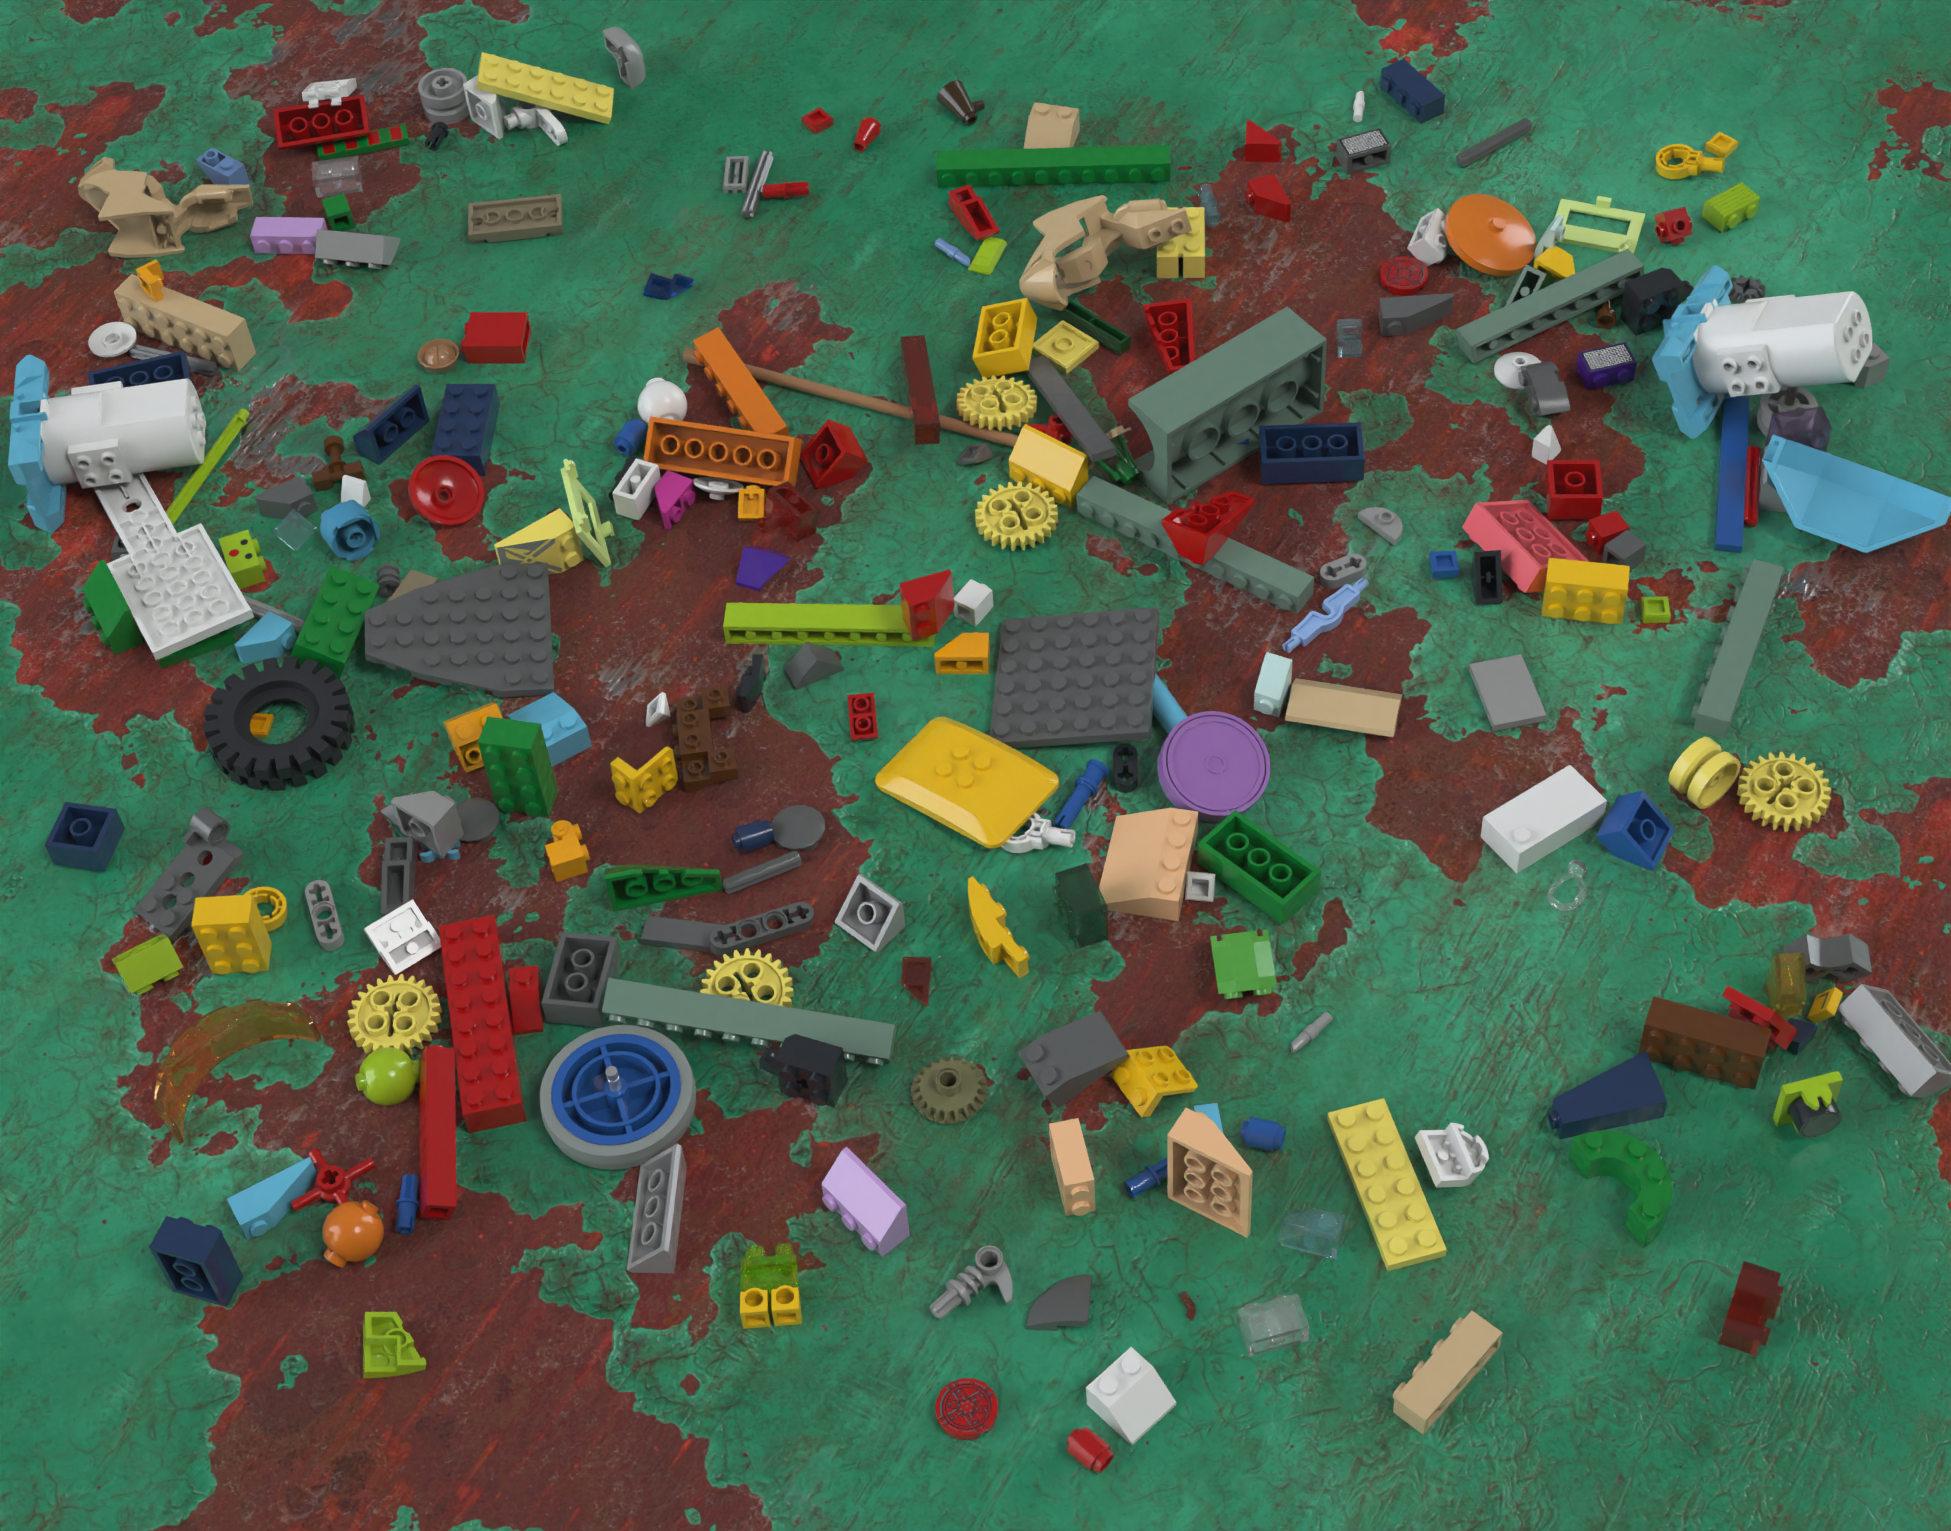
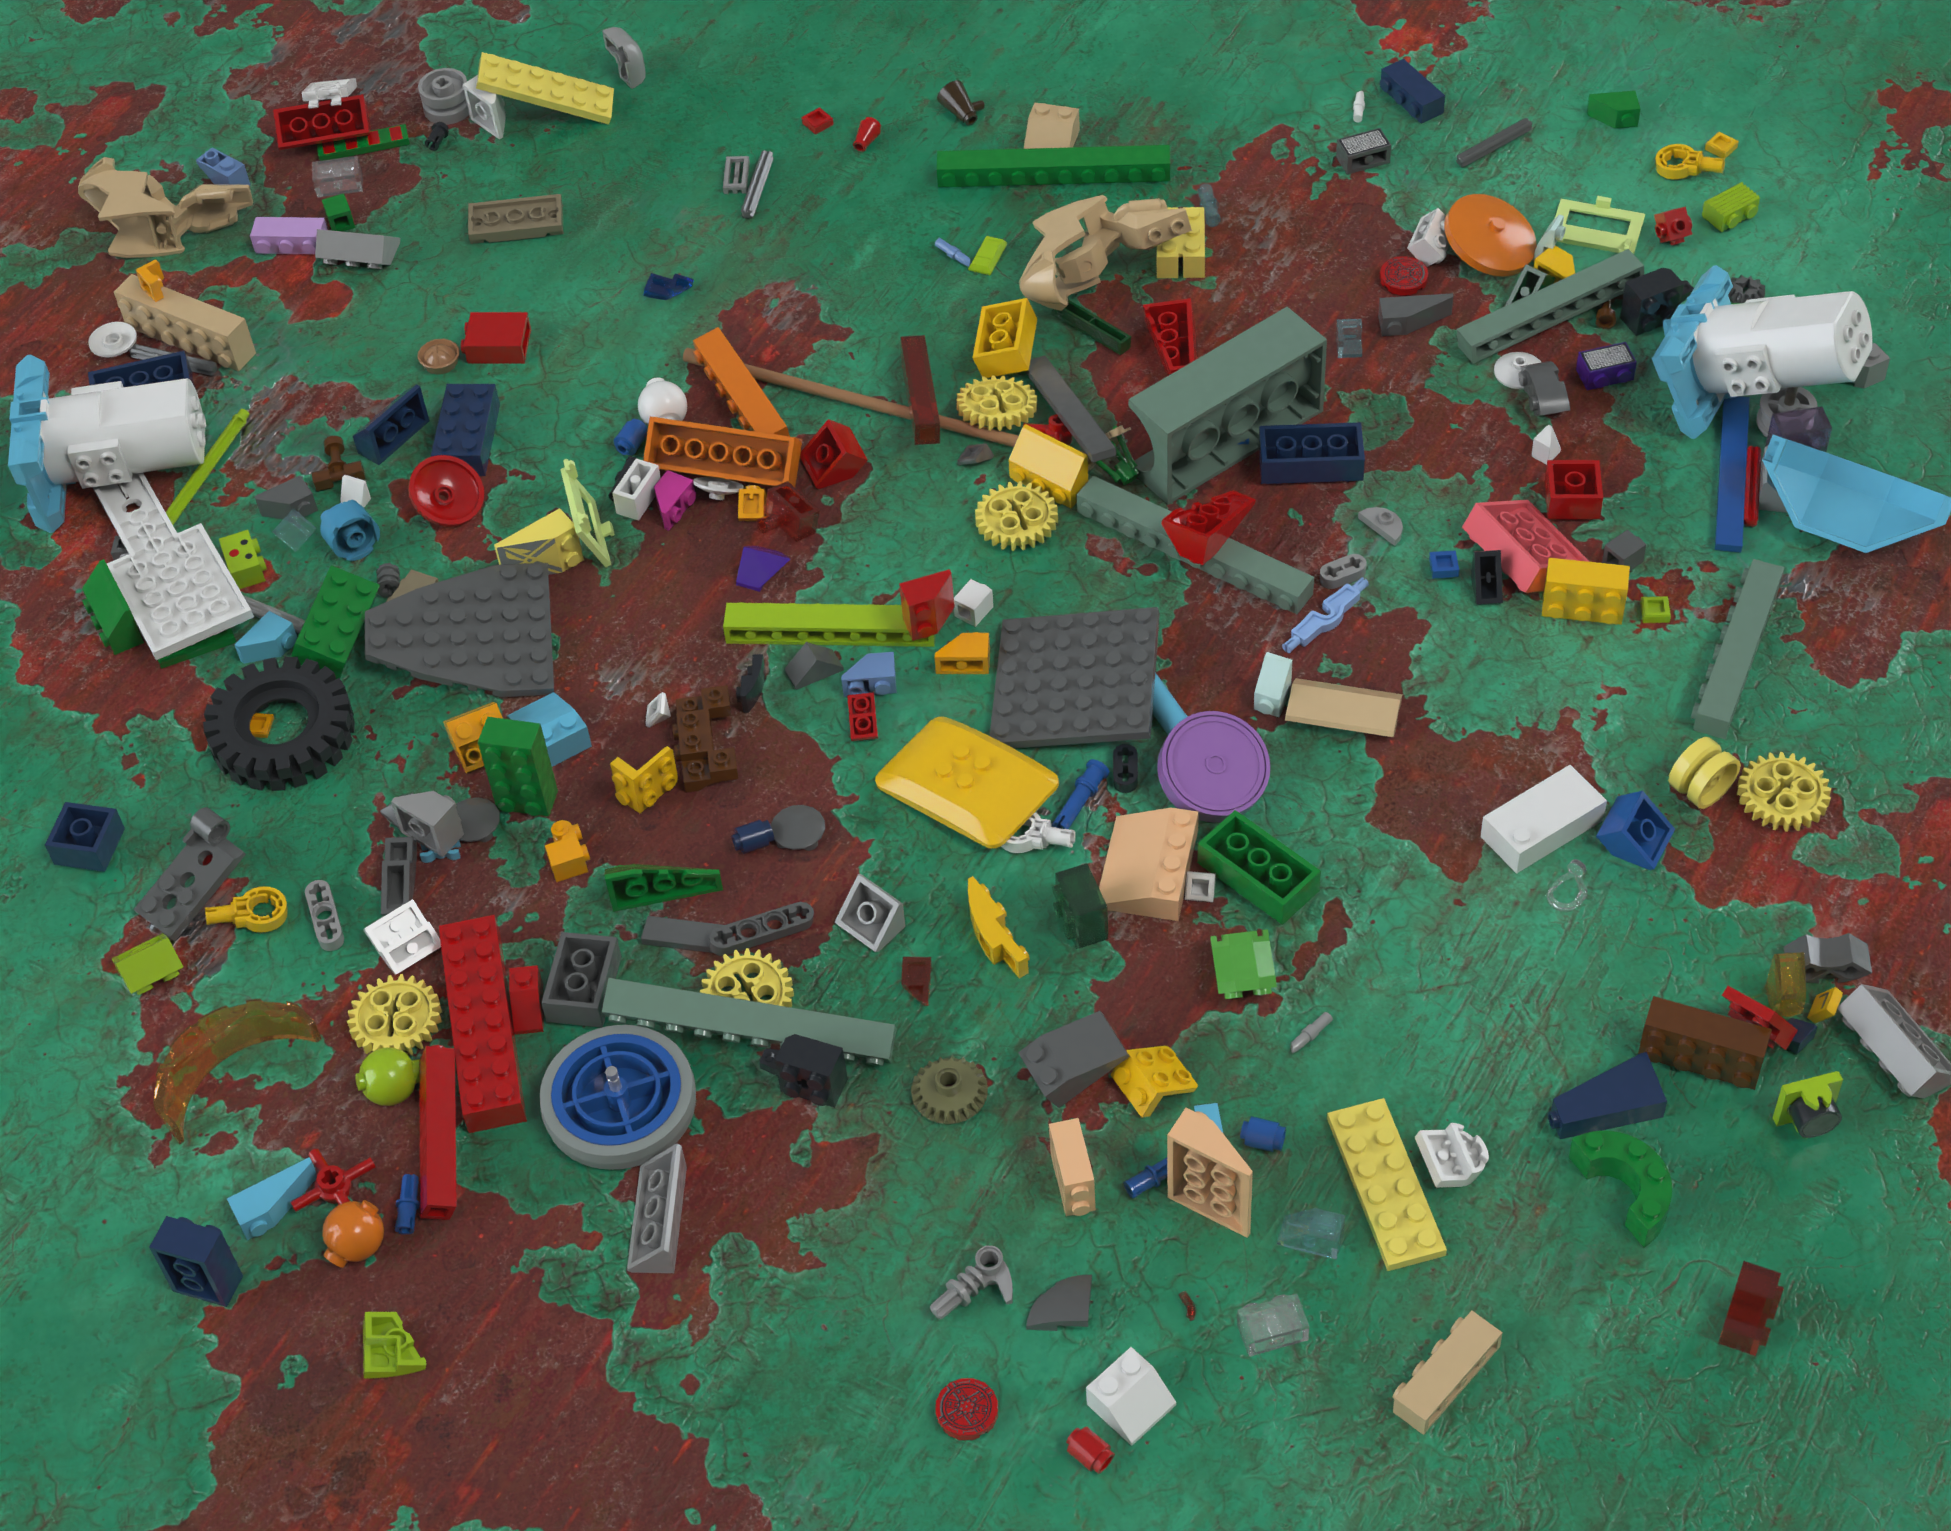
yellow brick [191,894,272,975] -> none
white piece [503,100,568,146] -> none
dark grey axle [722,851,802,894] -> none
hips [740,1243,802,1329] -> none
red axle [762,181,810,199] -> none
lavender slope [822,1147,910,1257] -> none
red slope [948,184,1000,241] -> none
light yellow tile [1032,320,1099,375] -> none
red slope [1245,120,1282,162] -> none
red slope [1245,174,1291,223] -> none
light grey tile [1469,654,1547,731] -> none
red brick [1585,510,1630,555] -> none
none -> medium blue slope [841,652,897,697]
none -> green slope [1587,91,1641,129]

